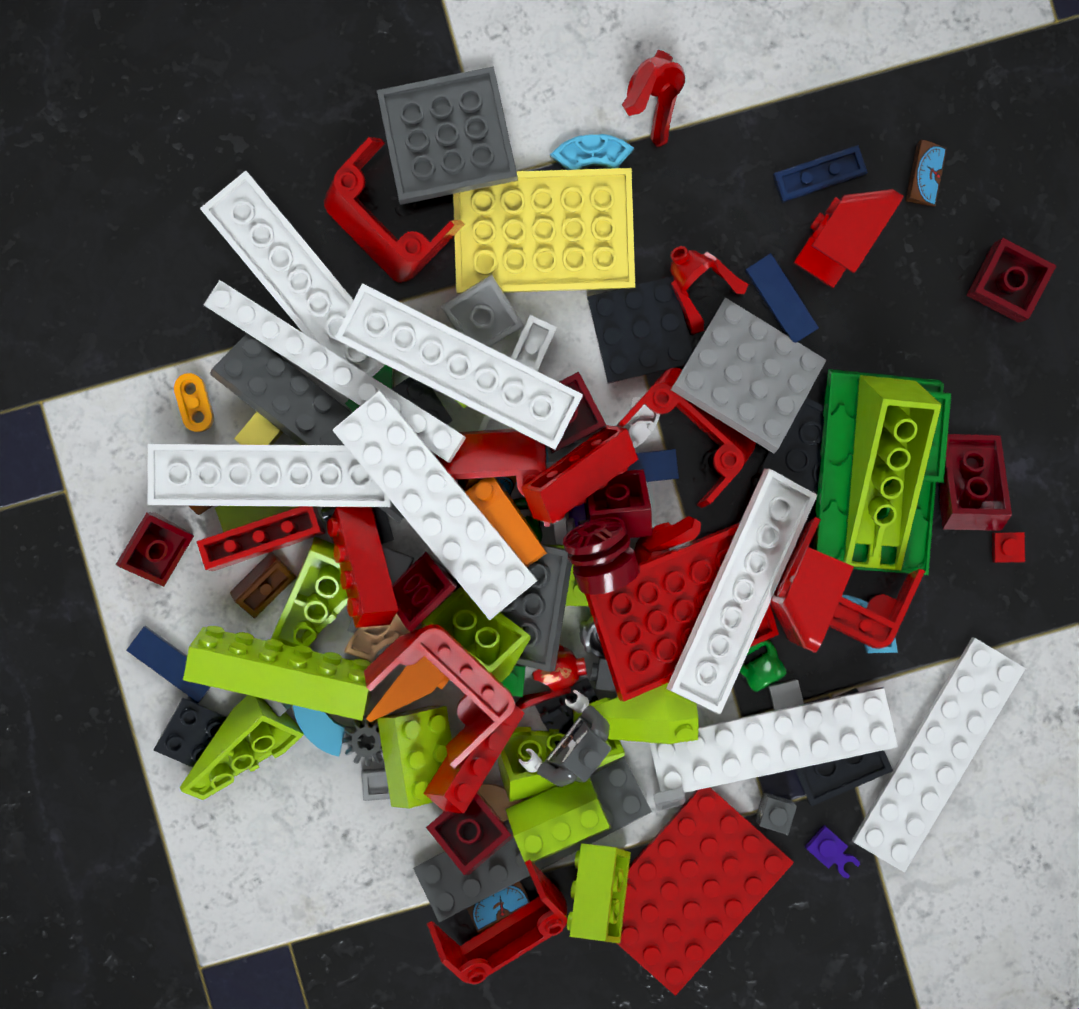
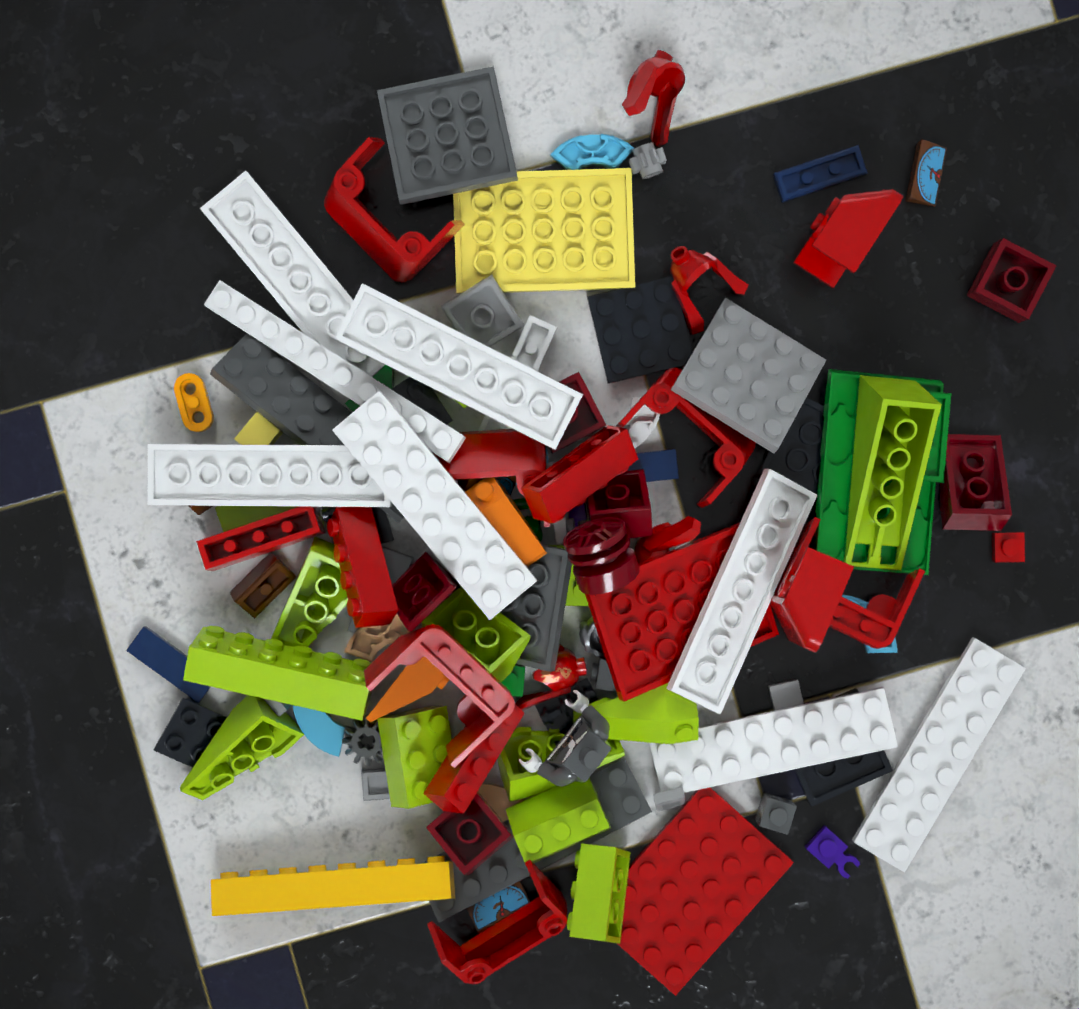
dark red slope [116,512,194,587] -> none
green piece [739,640,787,692] -> none
dark blue tile [745,253,819,343] -> none
none -> yellow brick [211,856,455,916]
none -> light grey gear [629,143,667,179]

